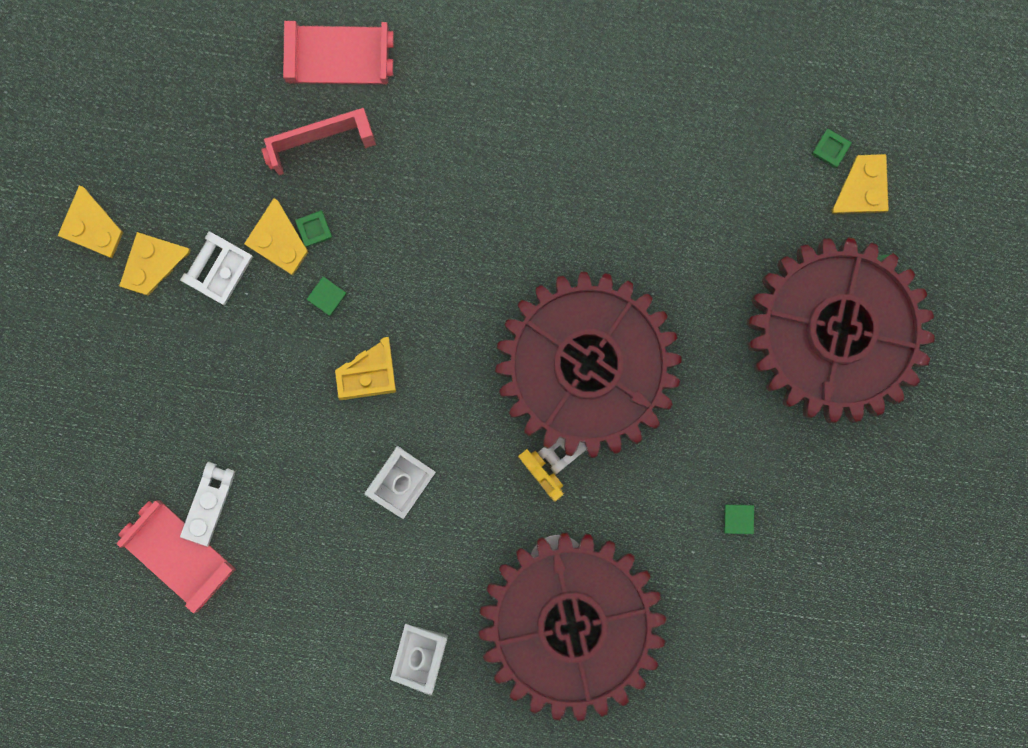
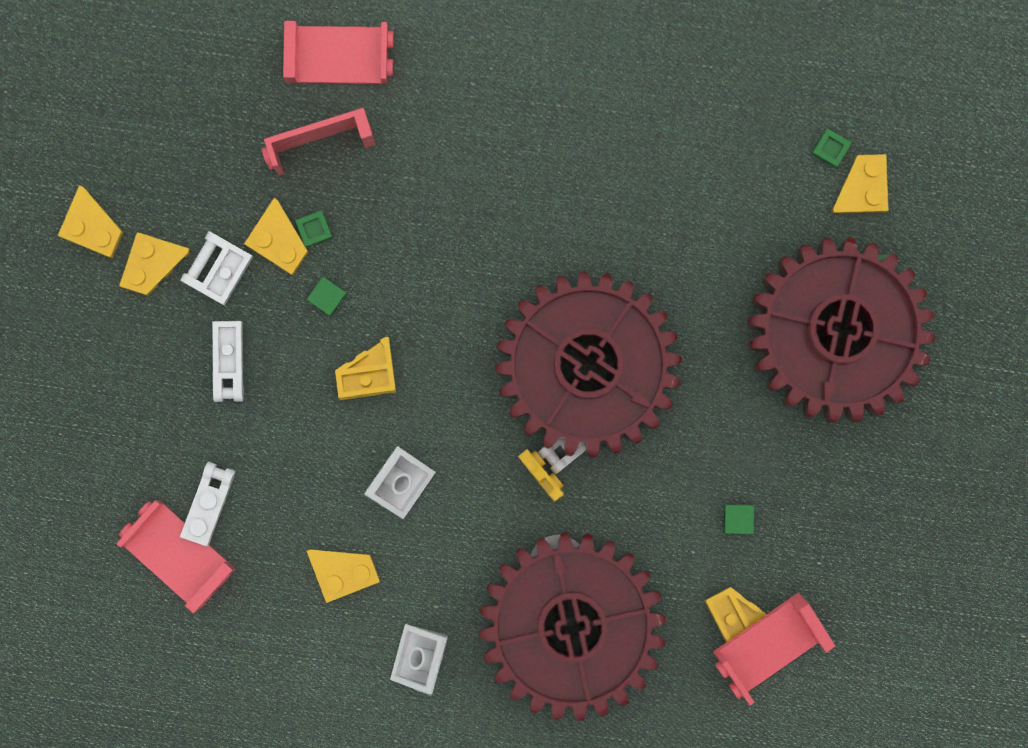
none -> white plate [212,321,244,402]
none -> yellow wing [307,549,381,603]
none -> yellow wing [704,587,766,642]
none -> coral panel [713,593,835,705]

